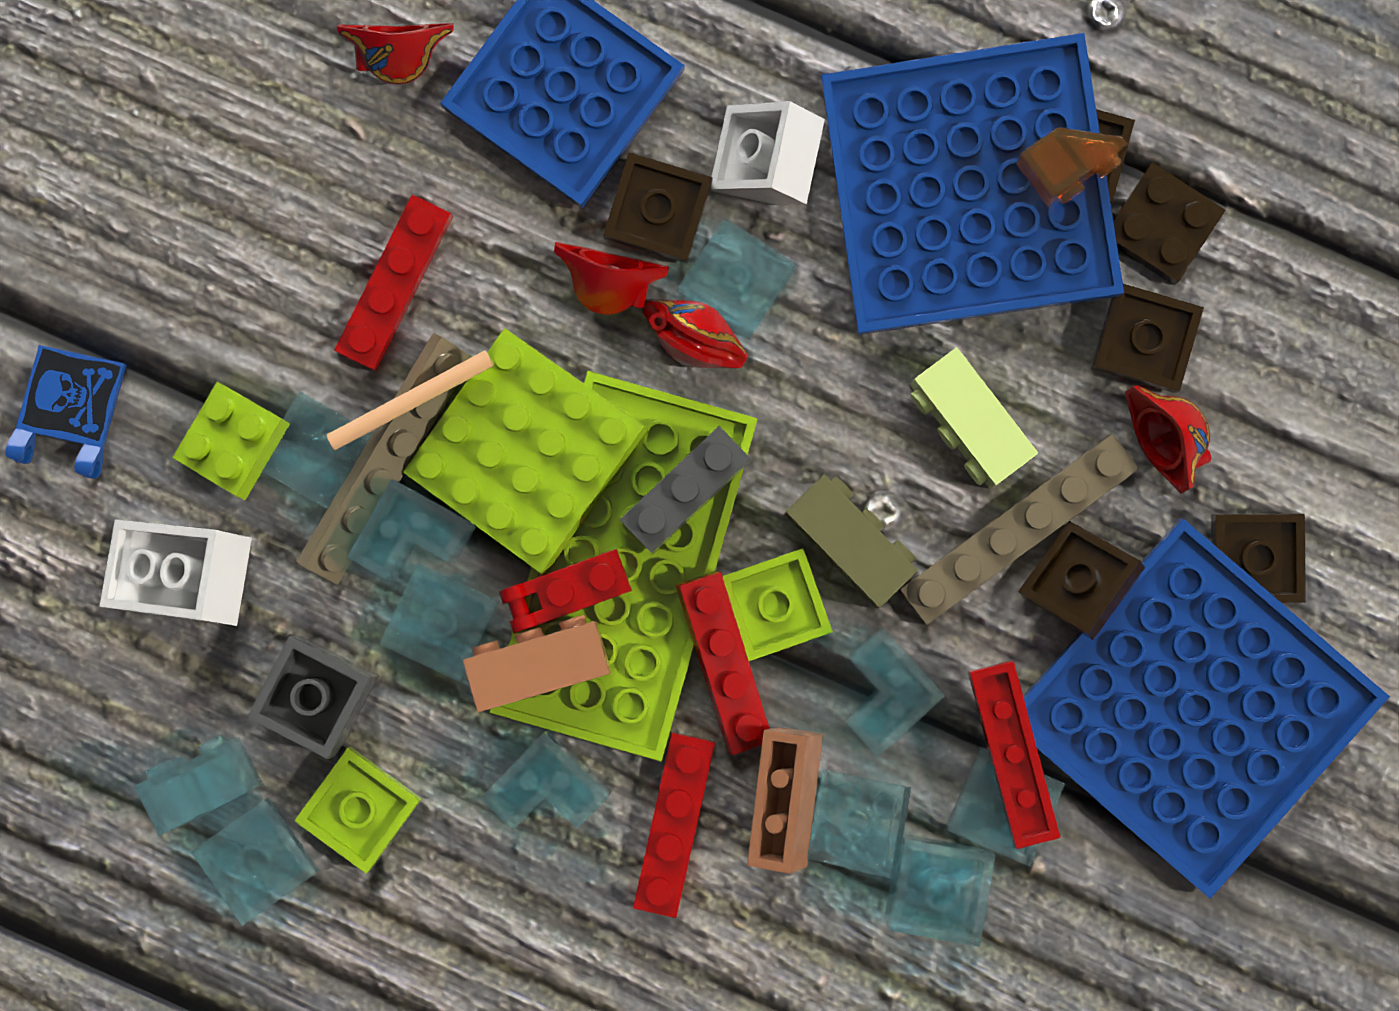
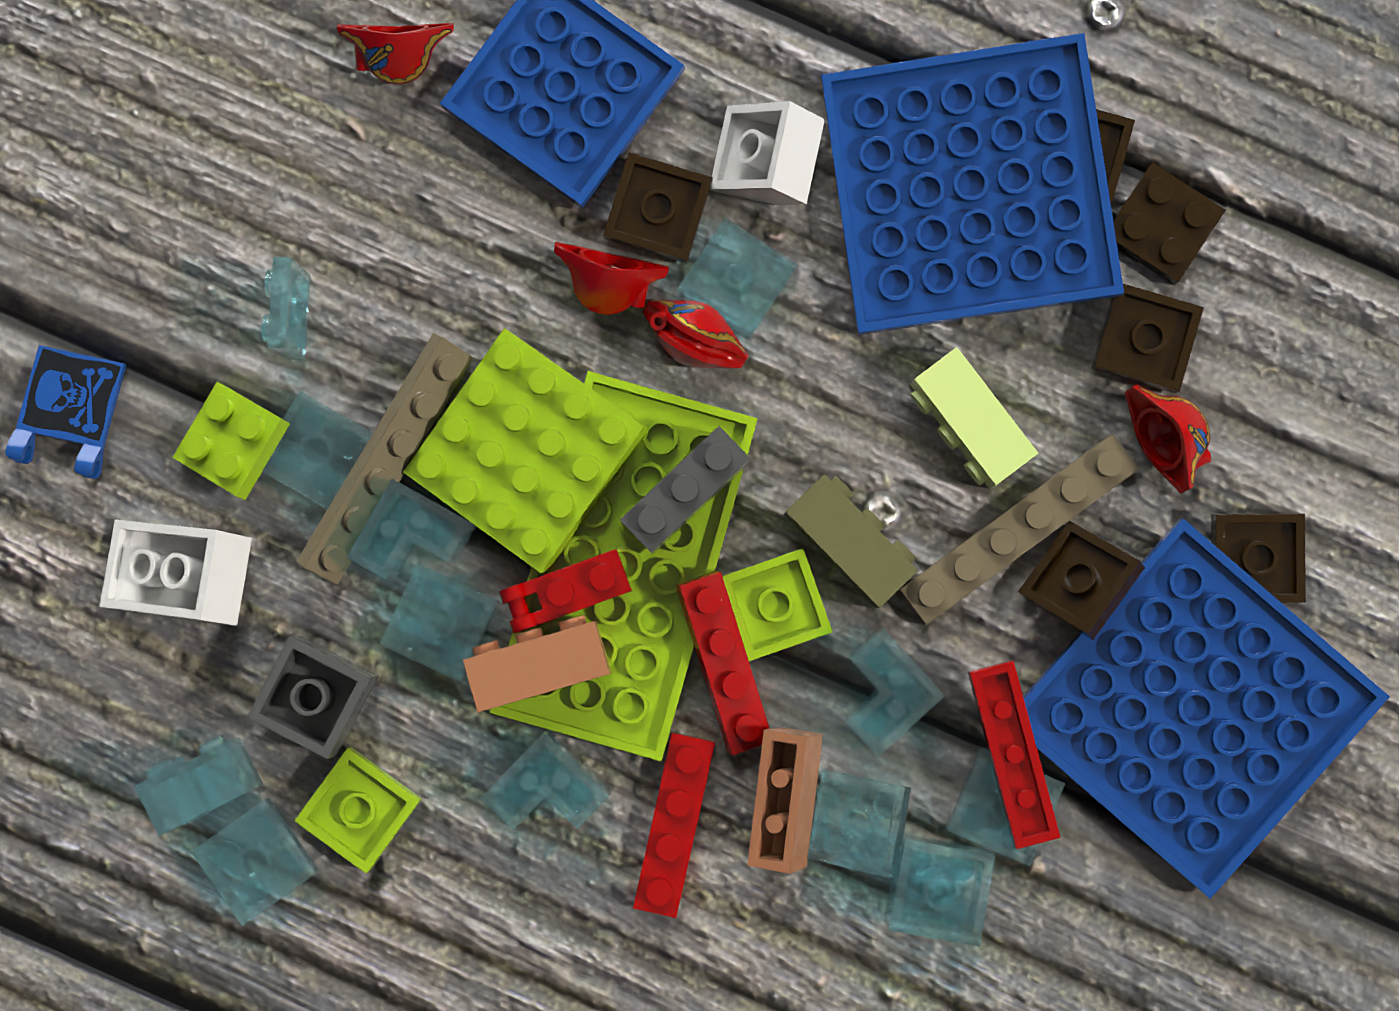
light nougat bar [327,350,494,450] -> none
red plate [334,194,453,372] -> none
clear orange slope [1017,127,1128,206] -> none
none -> clear light blue plate [262,257,310,361]

